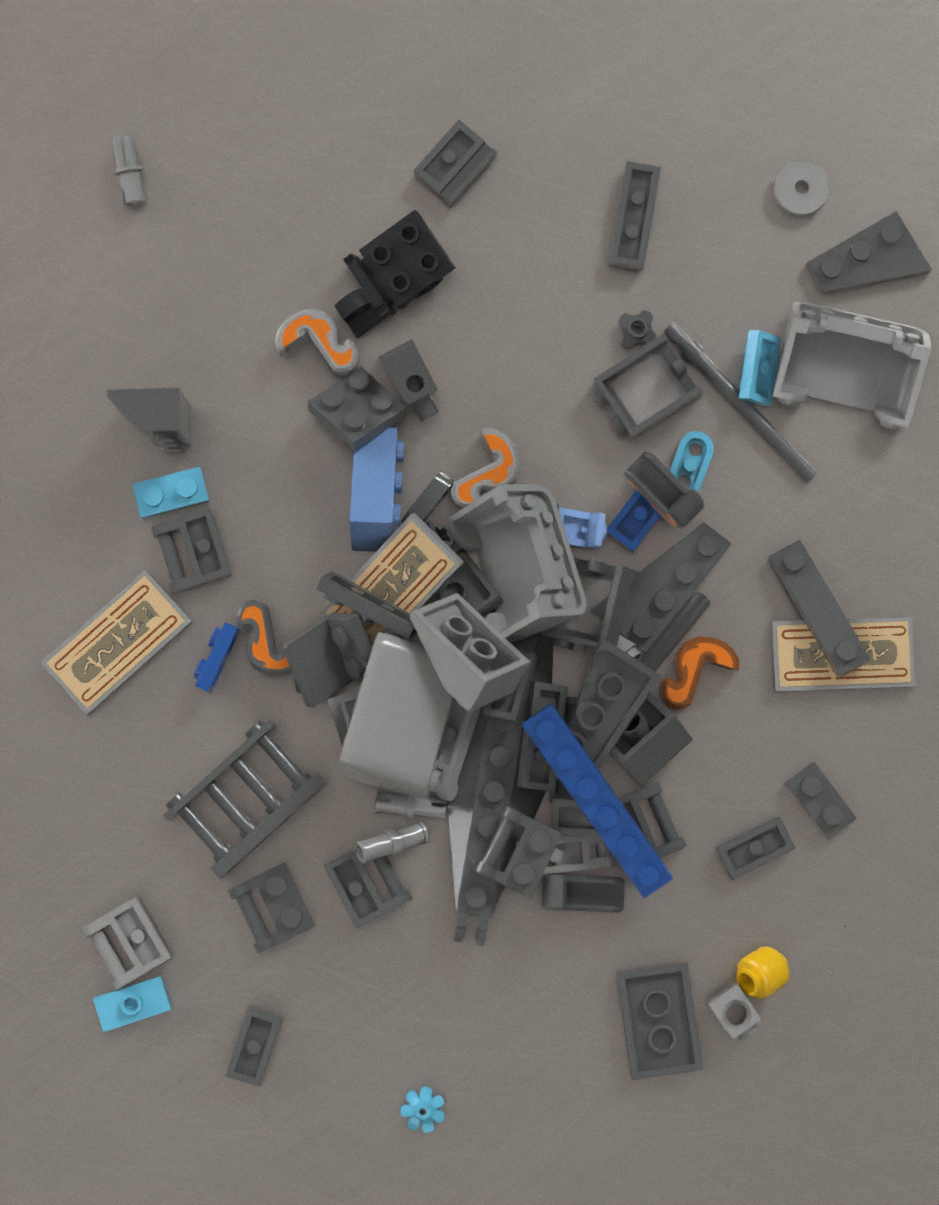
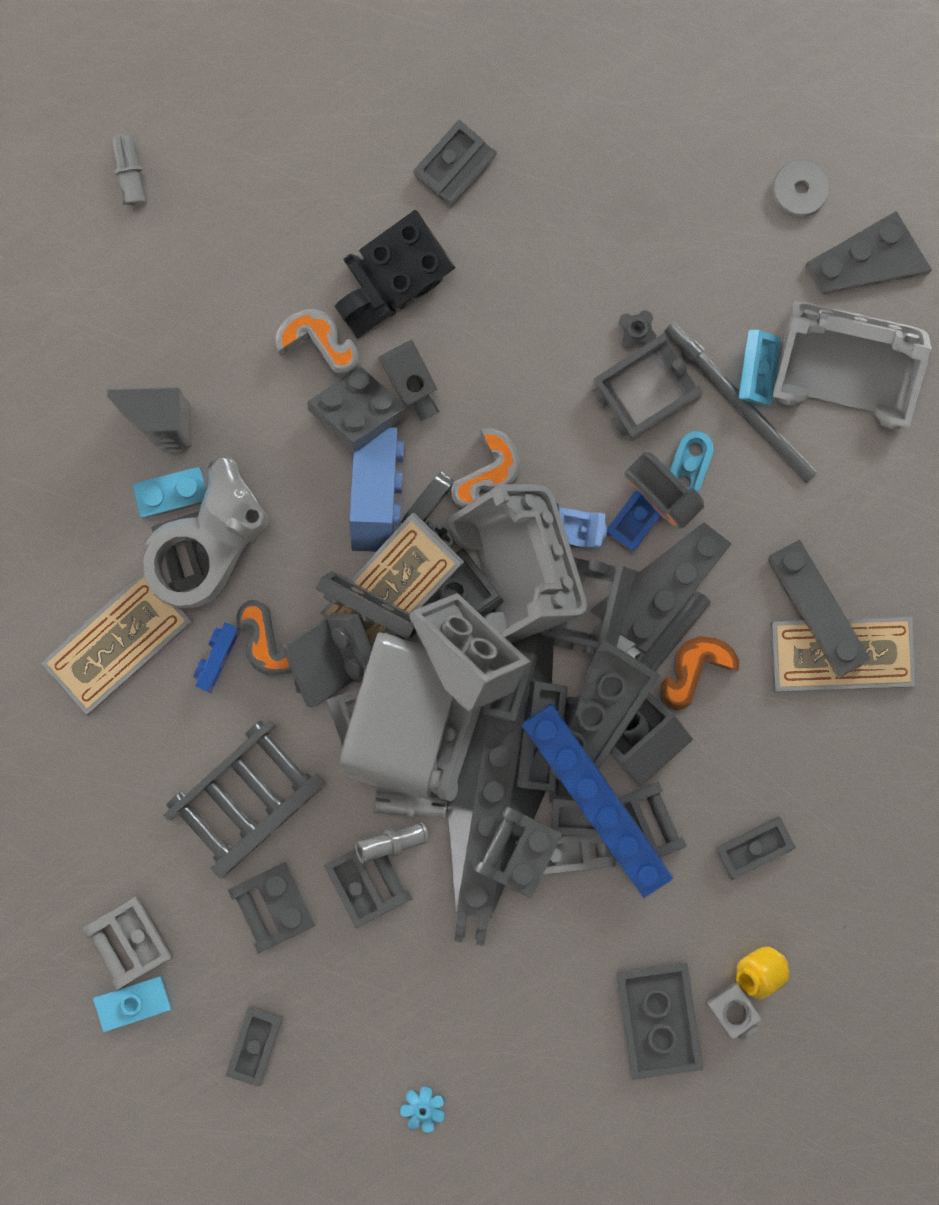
dark grey animal [542,874,625,913] -> none
dark grey plate [609,161,661,271] -> none
dark grey plate [785,762,857,839] -> none
none -> light grey animal [143,457,270,609]

